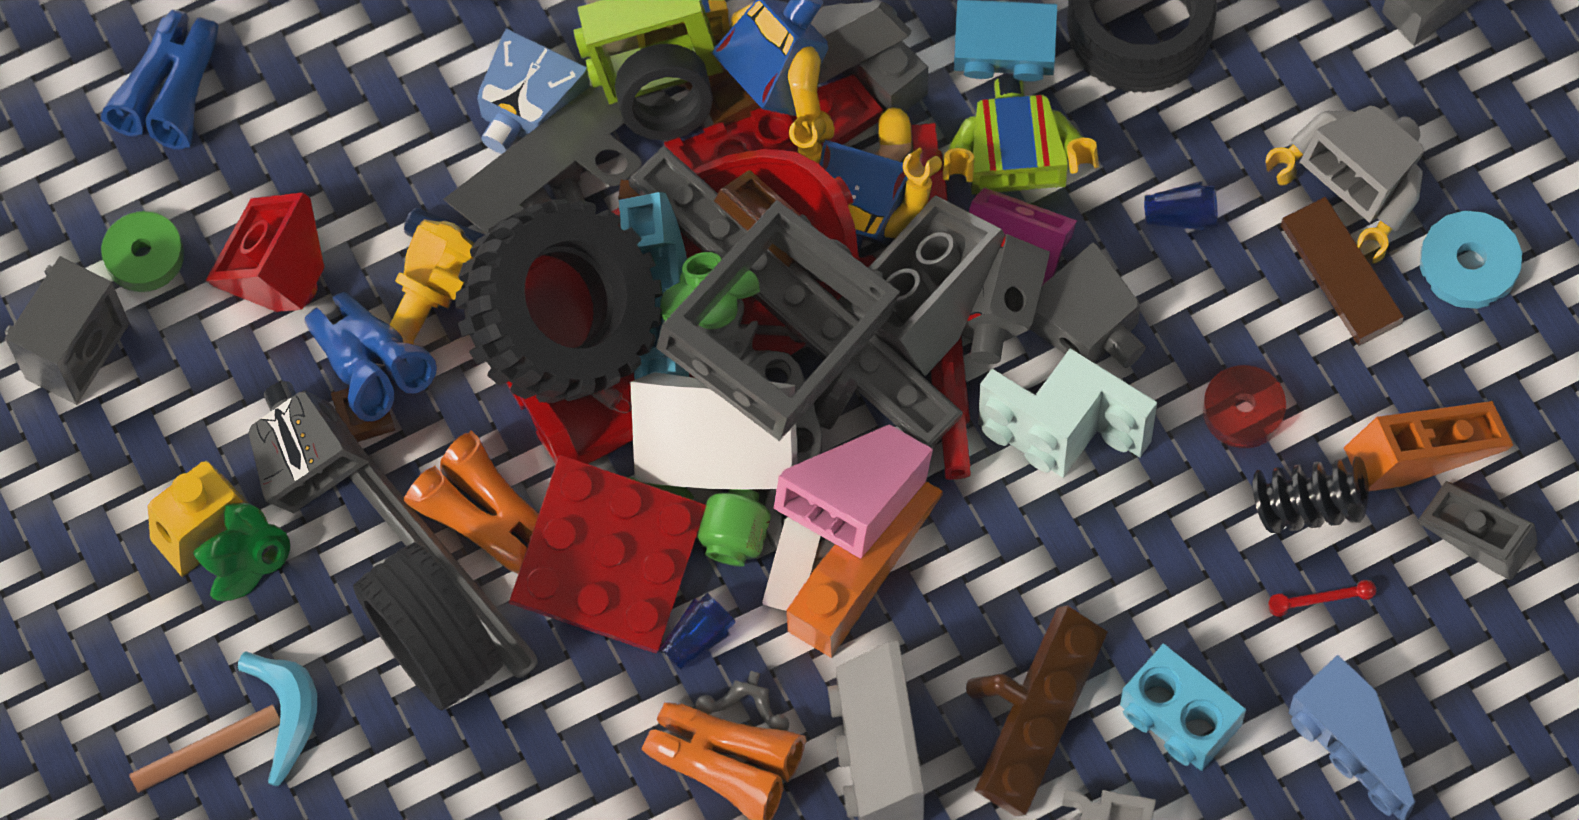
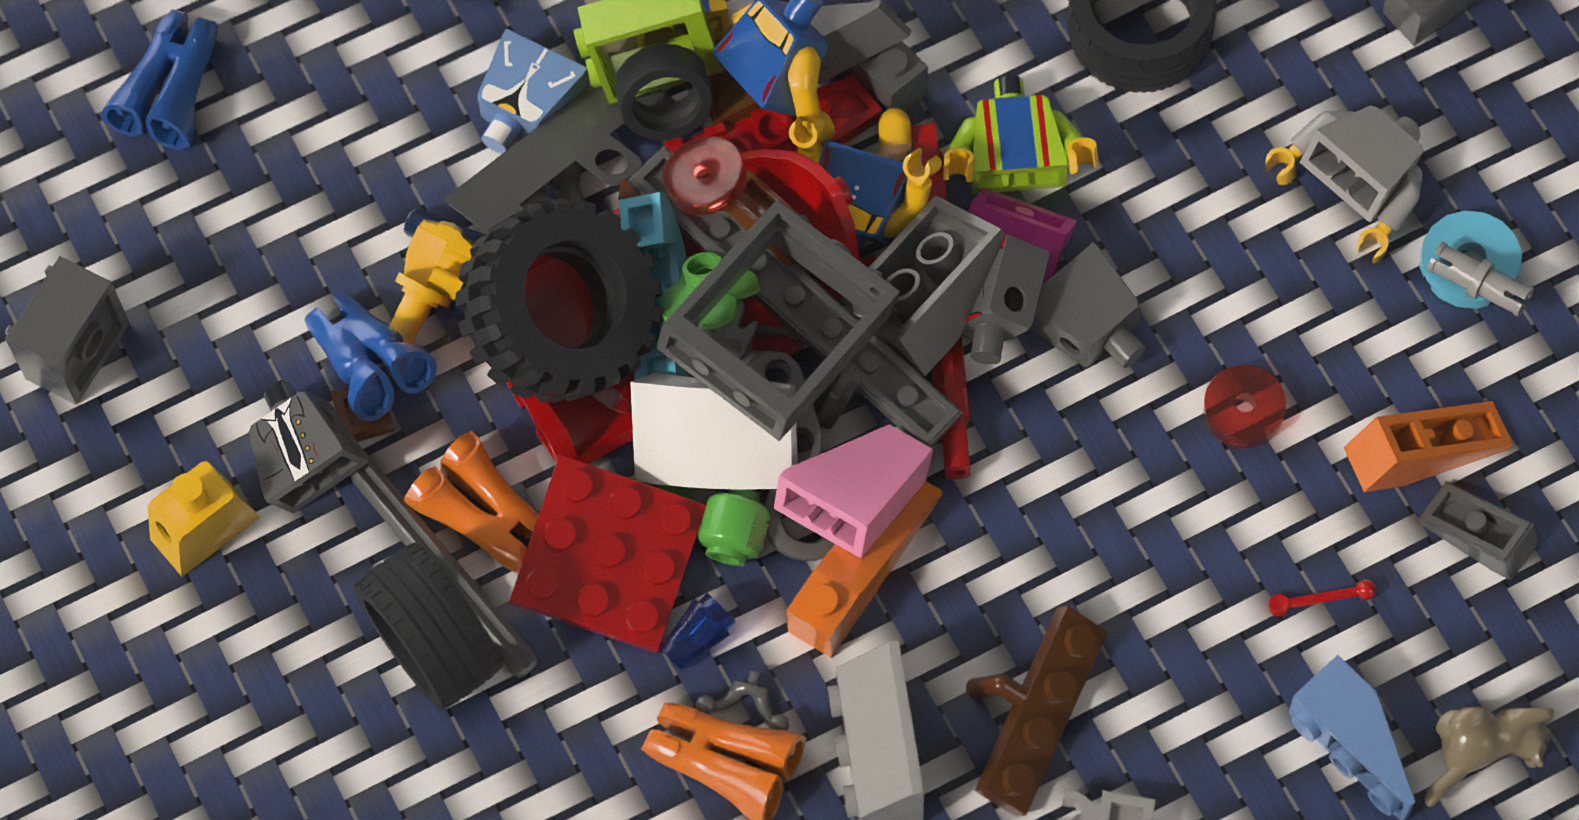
bright green piece [101,211,184,292] -> none
nougat bar [129,704,280,793] -> none
green plate [193,503,291,601] -> none
red slope [205,192,325,312] -> none
medium azure piece [238,651,318,786] -> none
white sticker [762,517,821,611] -> none
dark azure slope [954,0,1057,81] -> none
light aqua bracket [978,348,1157,478] -> none
medium azure brick [1120,643,1246,771] -> none
clear blue cone [1144,181,1218,231] -> none
black piece [1252,457,1369,533] -> none
reddish brown tile [1281,197,1404,346] -> none
none -> clear red piece [663,136,747,216]
none -> dark tan animal [1425,707,1554,807]
none -> light grey pin [1427,242,1534,317]

